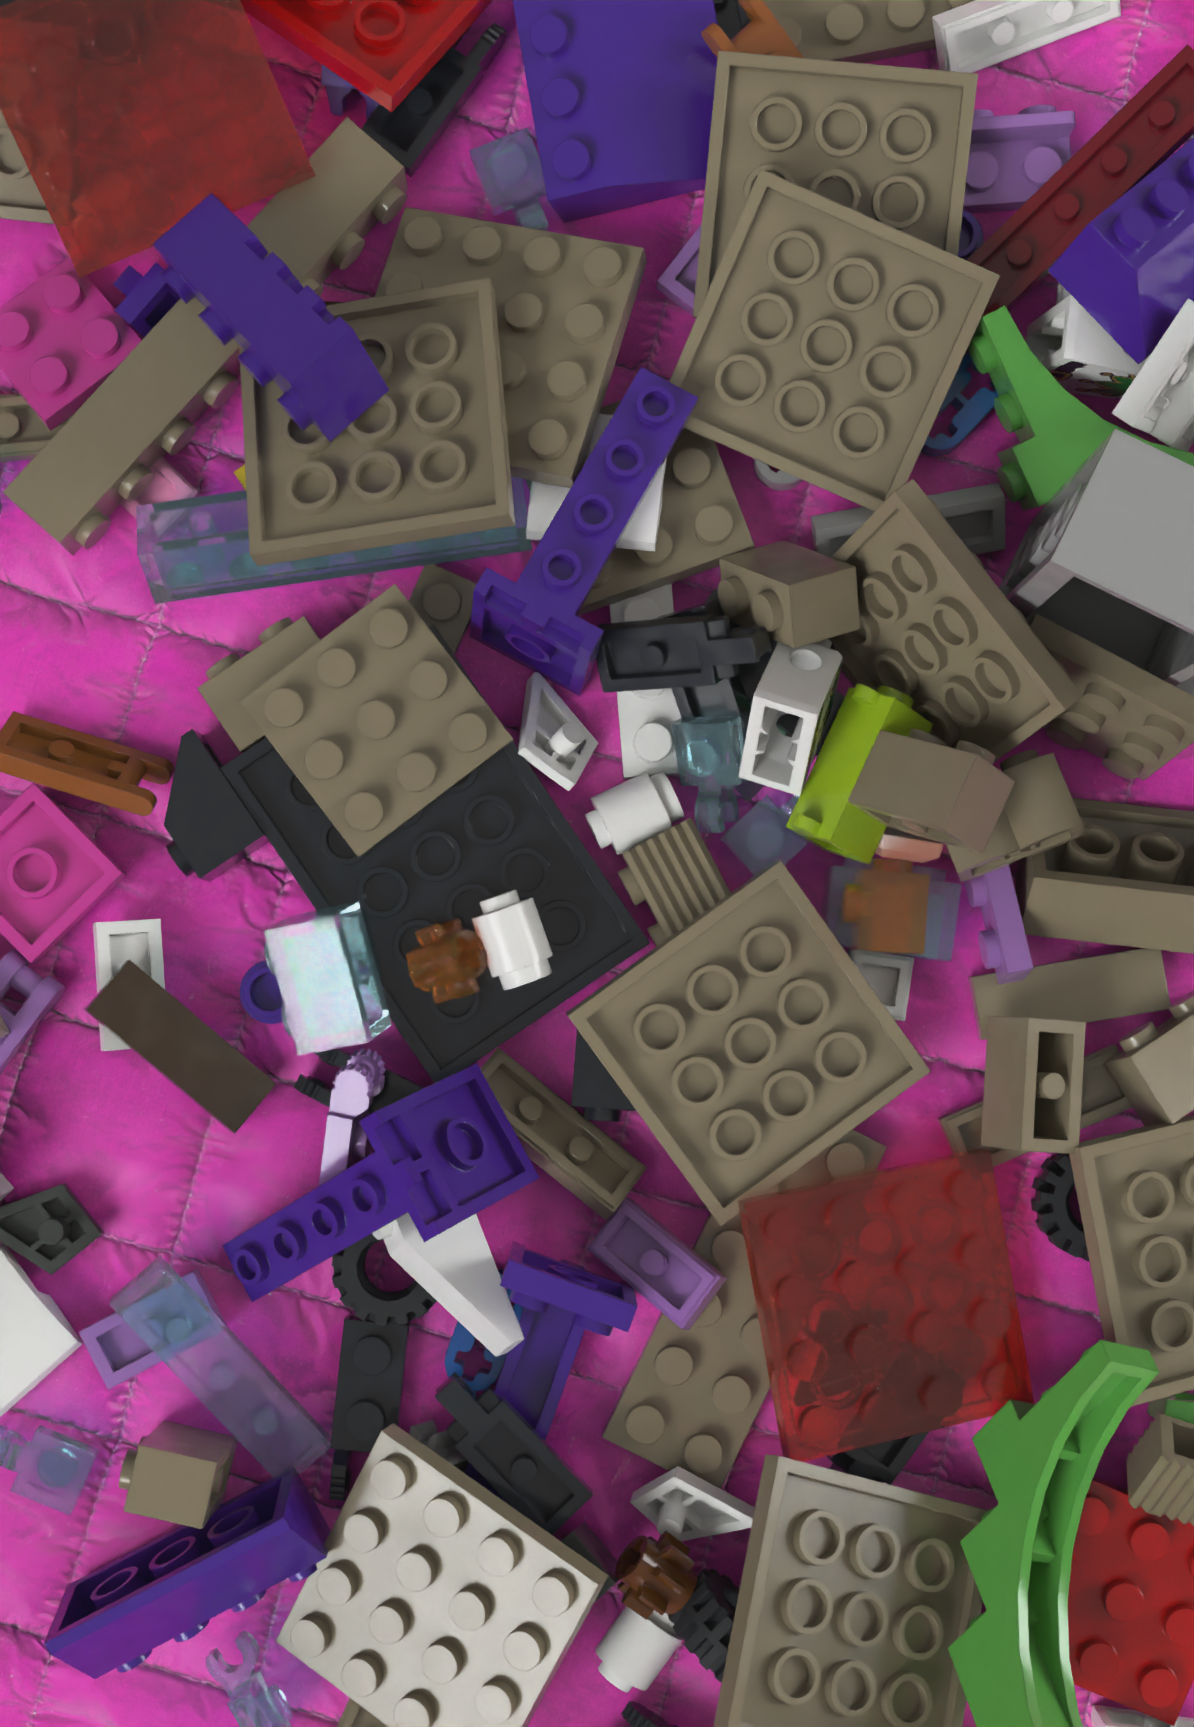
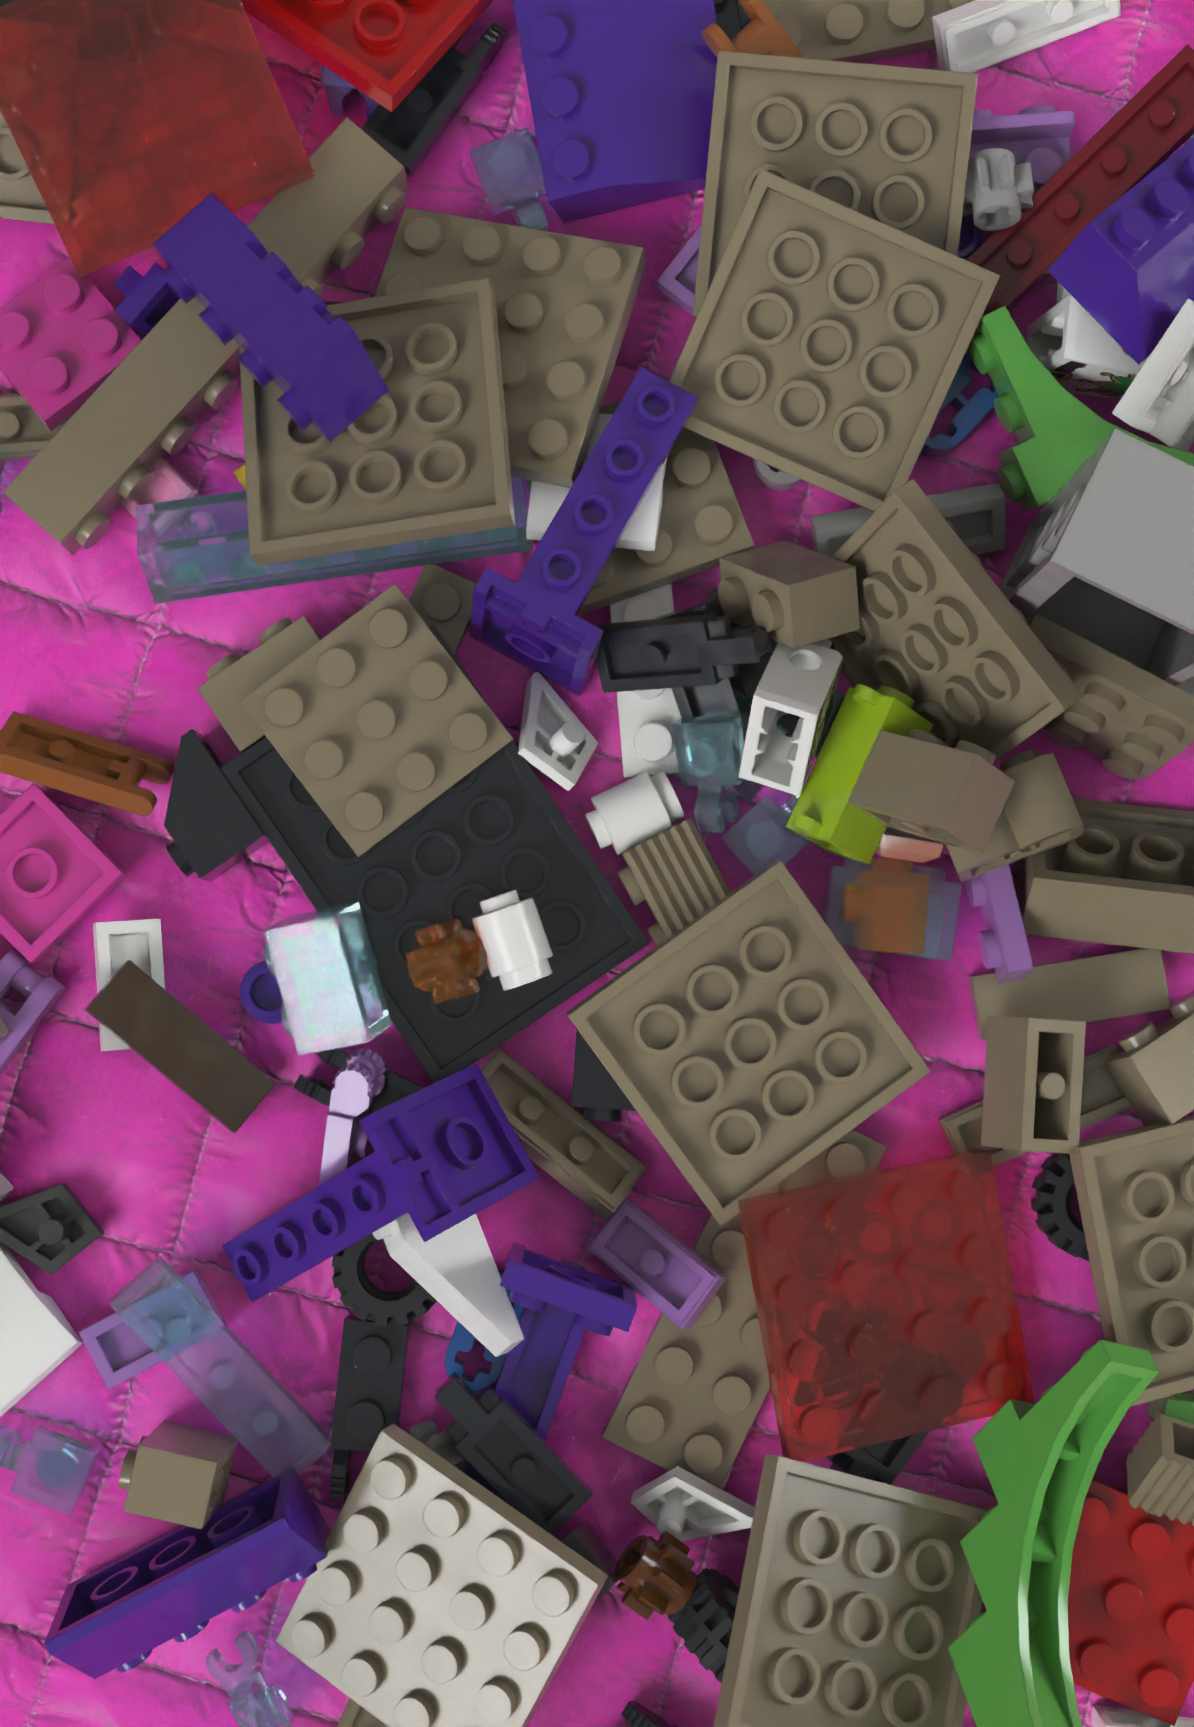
white brick [595,1606,683,1693] -> none
white tile [848,948,914,1021] -> none
none -> light grey gear [962,148,1034,231]

